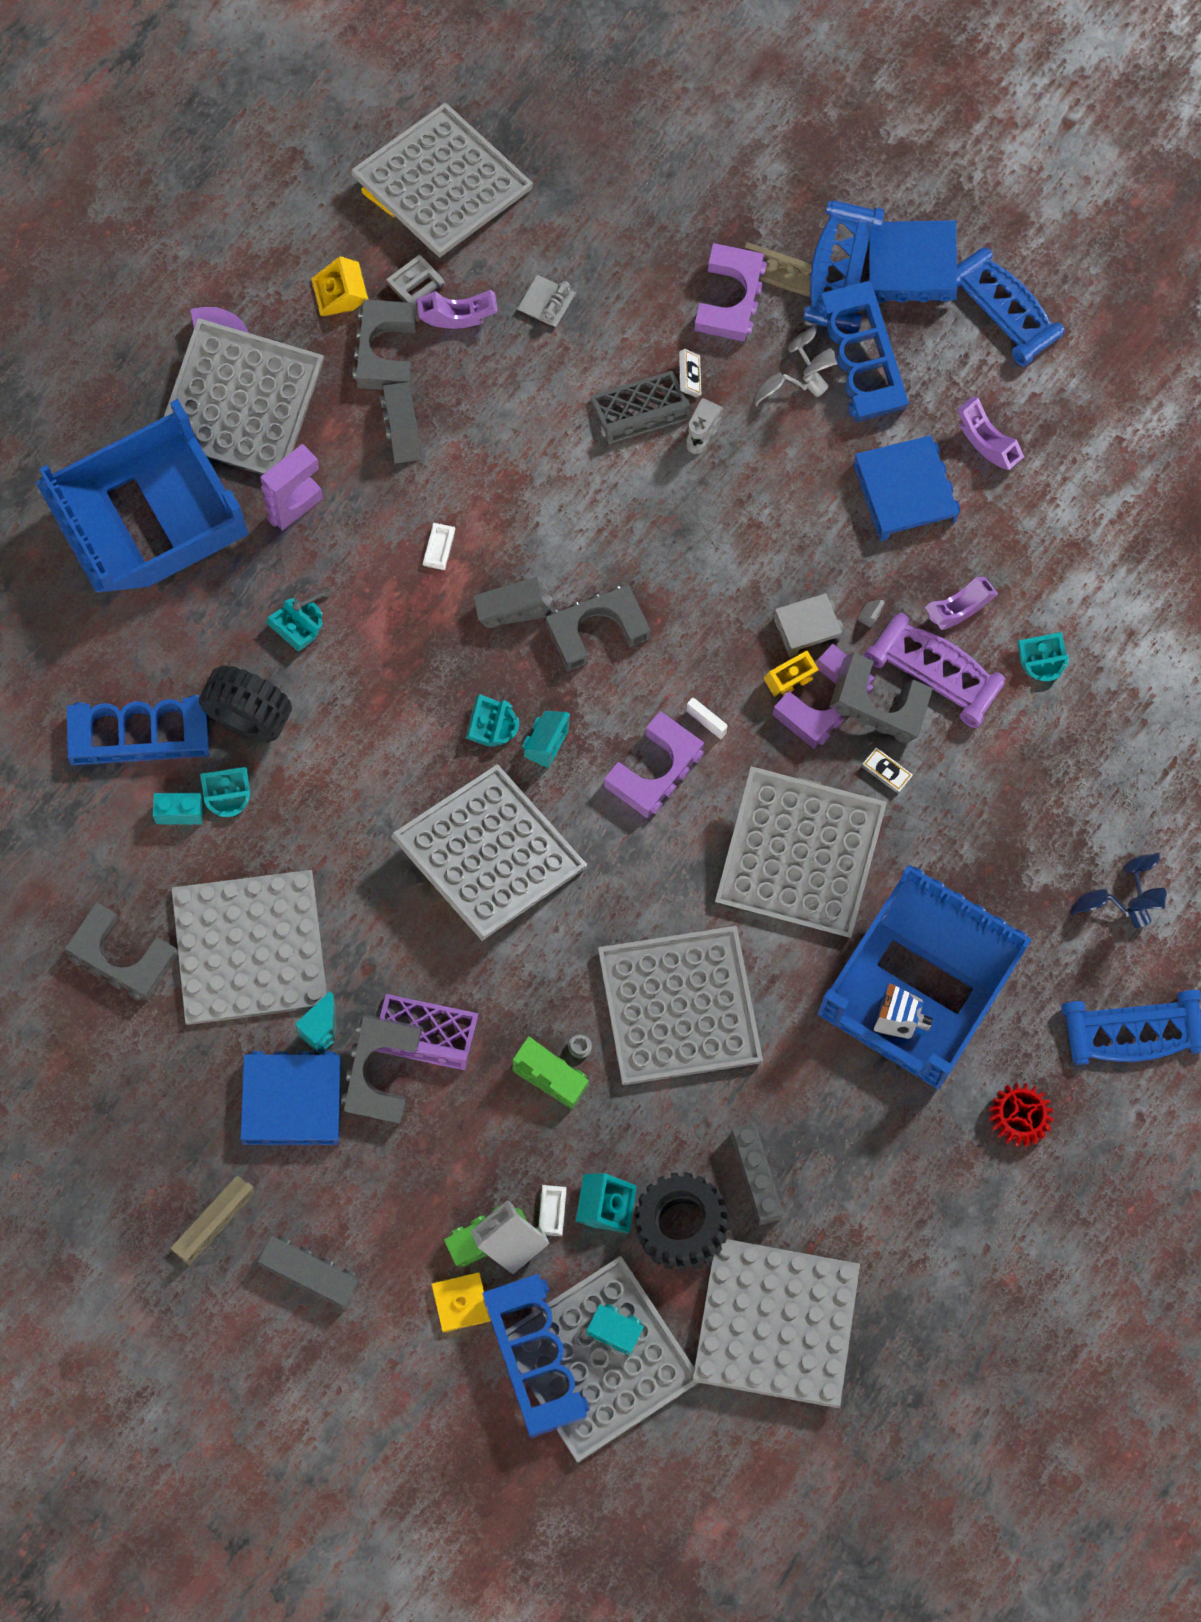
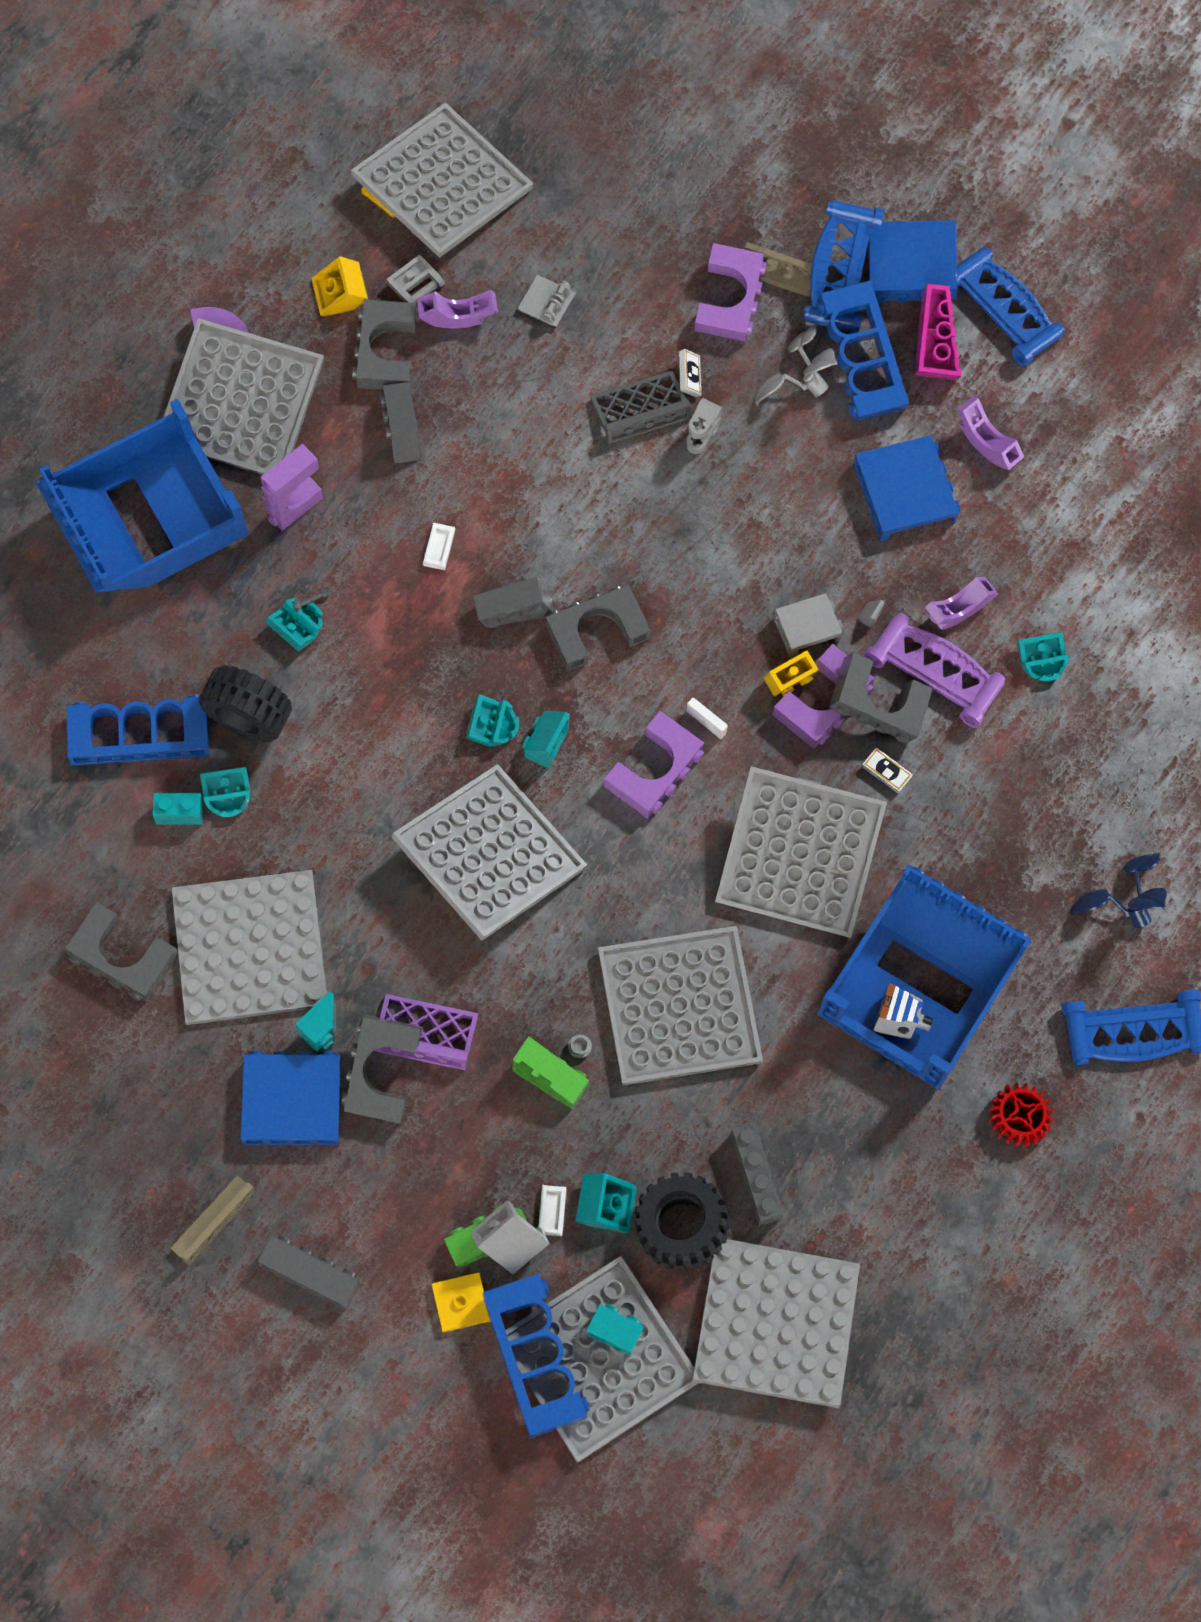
none -> dark pink wedge [913,284,962,381]

